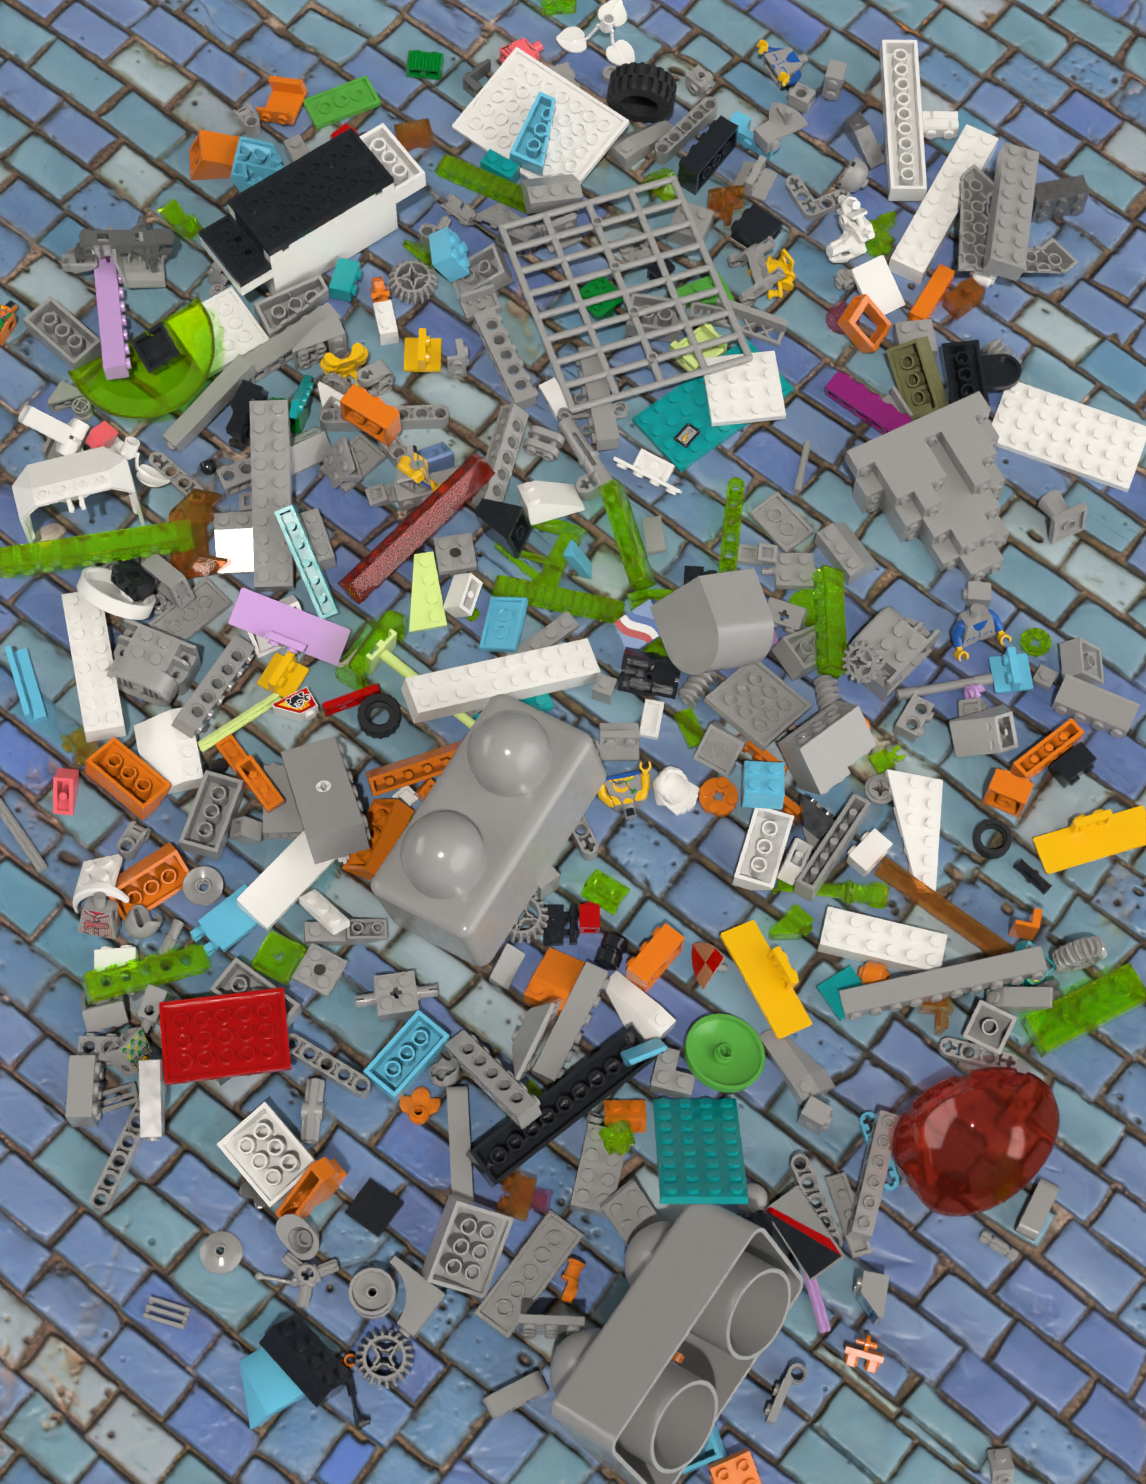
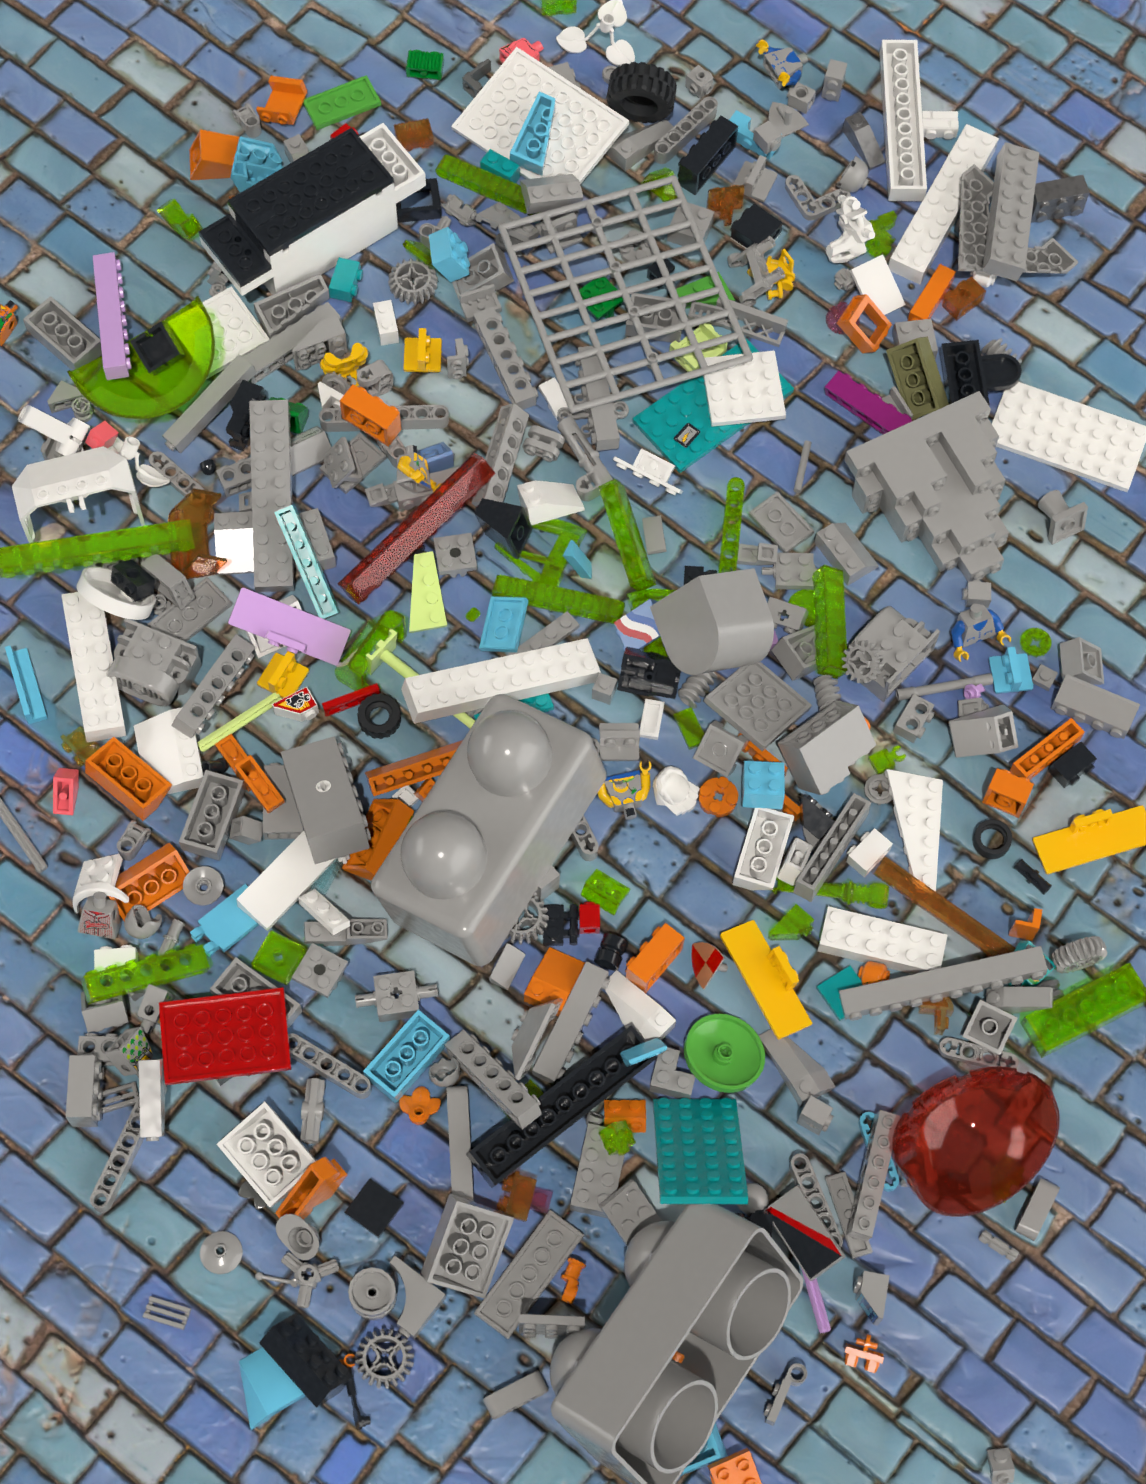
piece [61,215,174,288] -> none
teal plate [289,374,314,419] -> none
orange hips [369,276,390,303] -> none
white brick [443,573,483,618] -> none
none -> black window [396,178,441,223]

